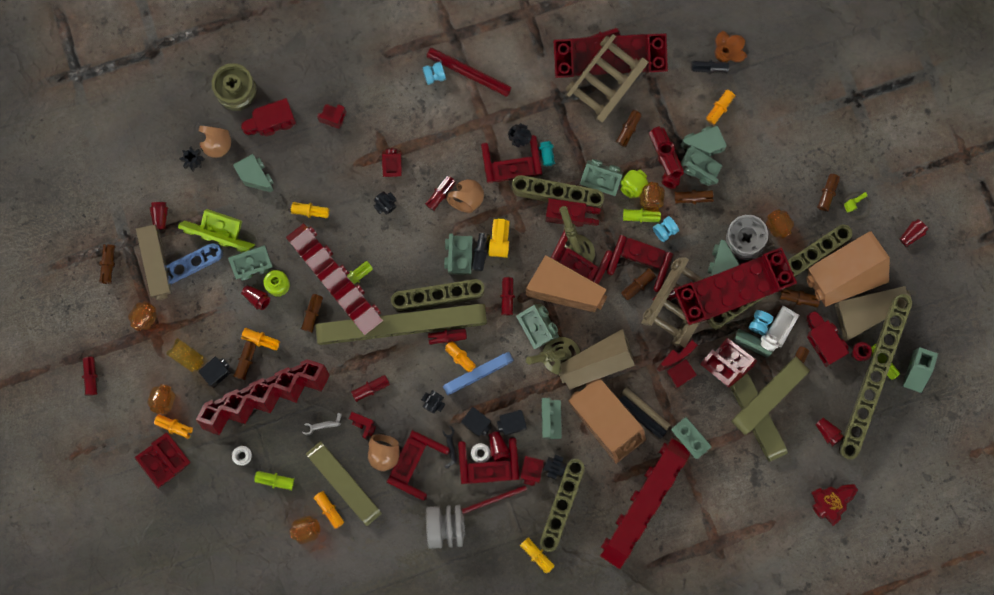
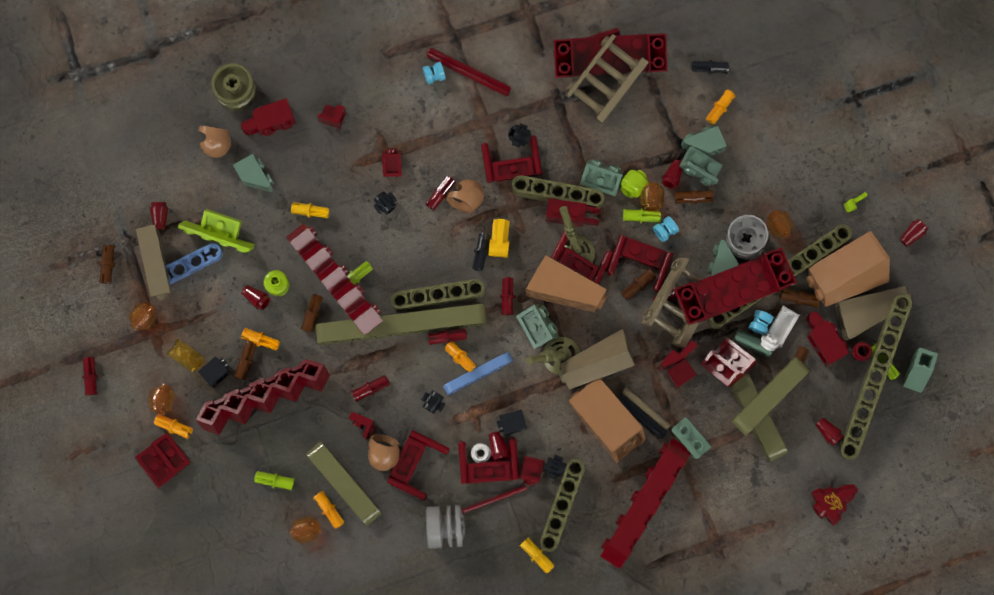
black gear [179,147,205,171] -> none
sand green bracket [228,245,273,281] -> none
white plate [232,446,252,466] -> none
light grey piece [302,413,342,436] -> none
black piece [443,426,457,469] -> none
sand green bracket [444,233,472,275] -> none
black brick [461,407,492,438] -> none
teal pin [539,141,555,166] -> none
sand green bracket [541,398,562,439] -> none
reddish brown axle [616,110,641,147] -> none
dark red piece [649,126,684,180] -> none
dark orange plate [715,31,747,62] -> none
reddish brown axle [817,174,840,211] -> none

